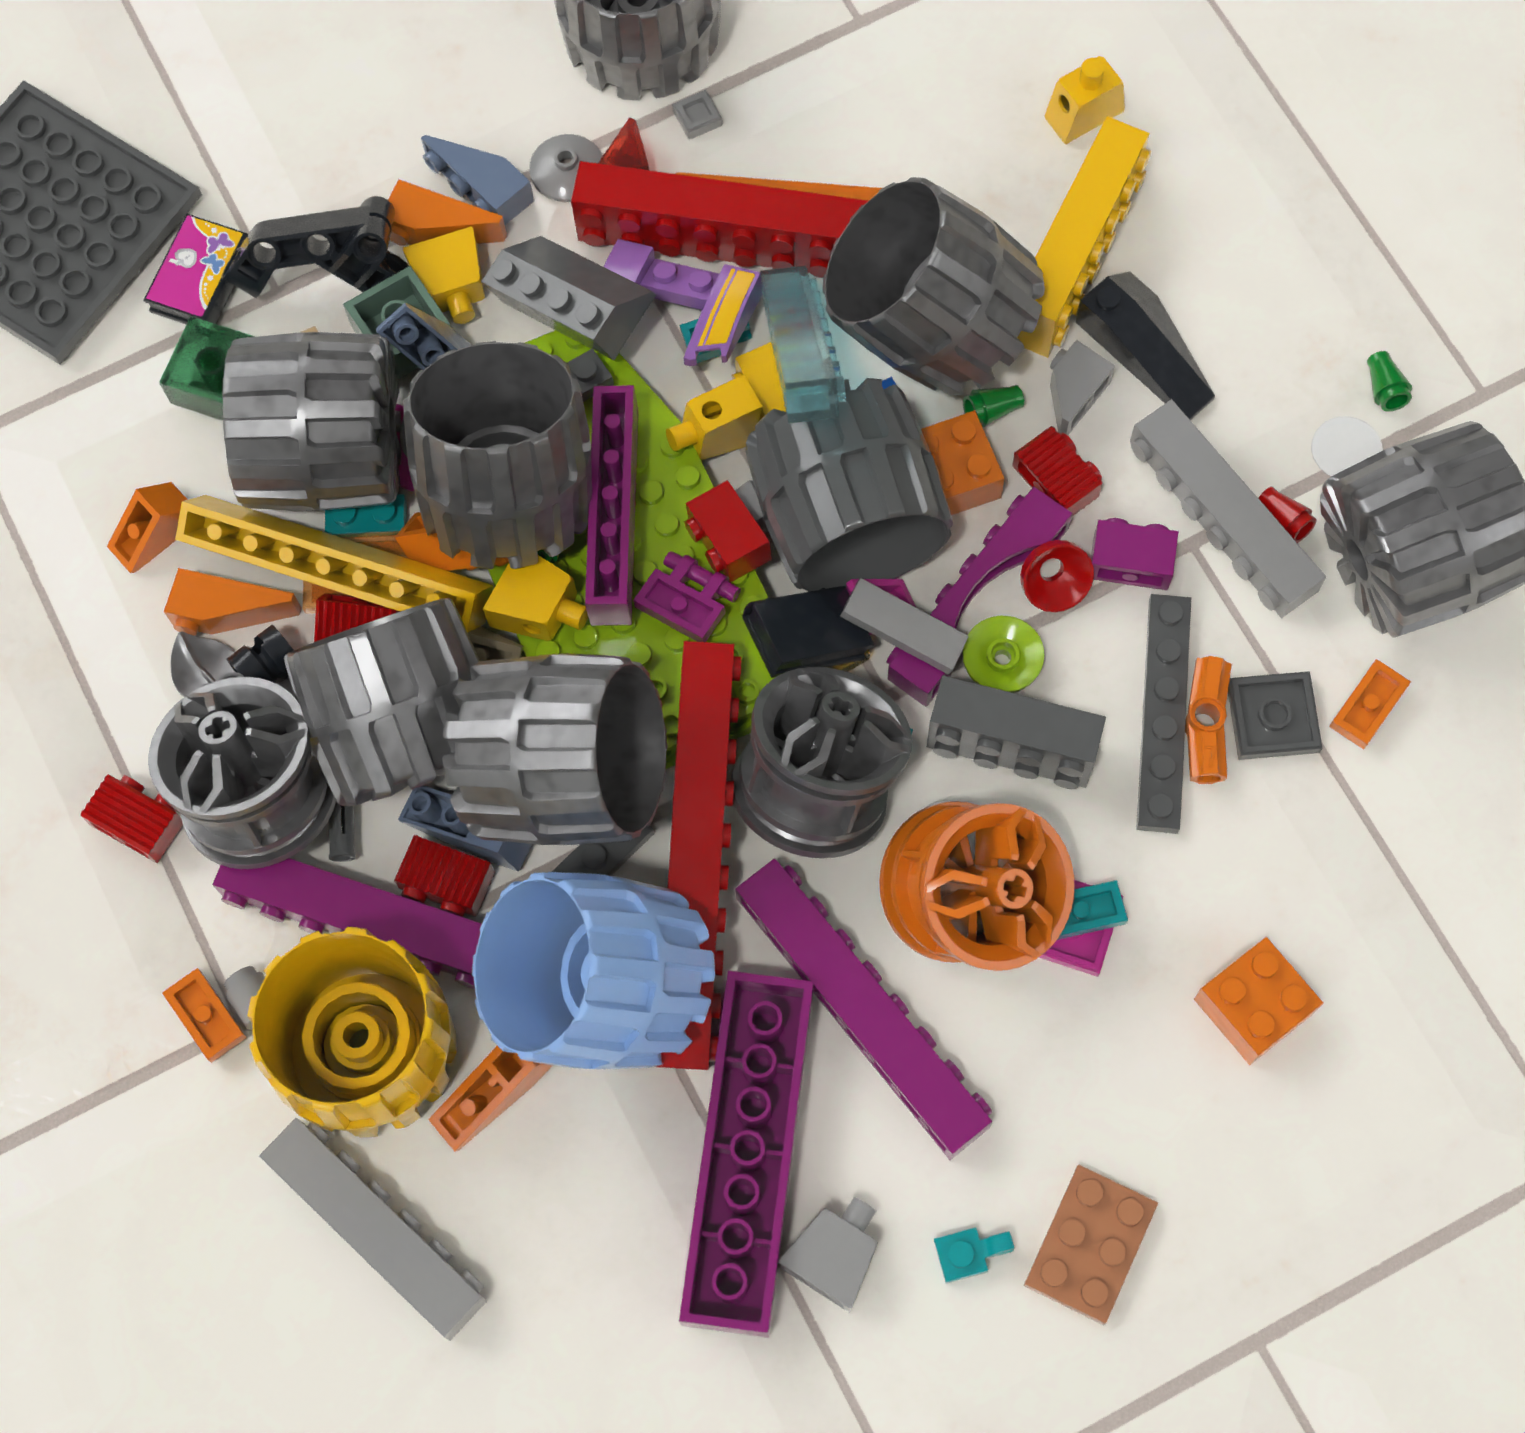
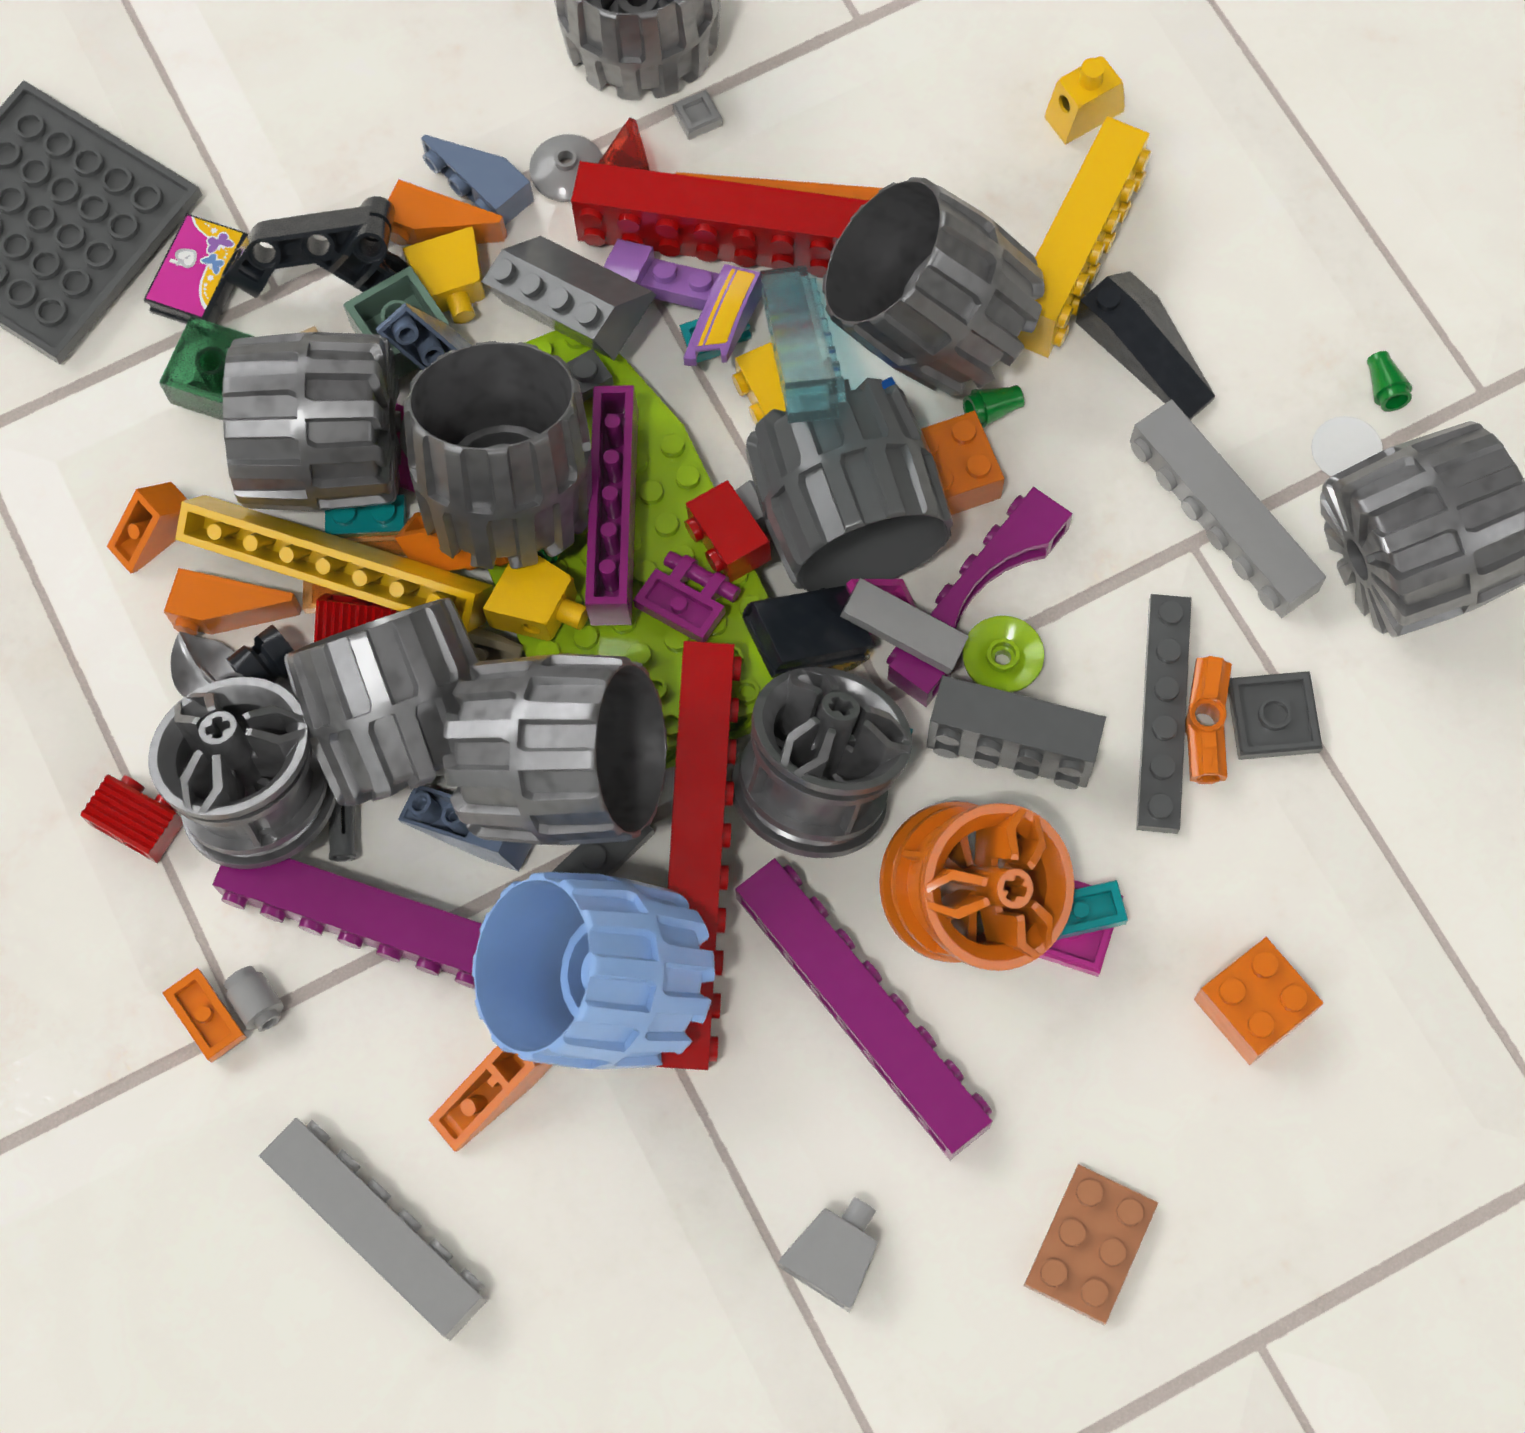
yellow wheel [247,927,457,1138] -> none
red brick [394,835,495,917] -> none
yellow torso [666,375,763,460] -> none
magenta brick [679,971,813,1338] -> none
teal plate [934,1227,1015,1284] -> none
red brick [1012,426,1103,517] -> none
red piece [1020,540,1094,612] -> none
light grey slope [1050,340,1115,435] -> none
magenta brick [1091,518,1179,591] -> none
red cone [1258,486,1317,543] -> none
orange plate [1329,659,1411,749] -> none

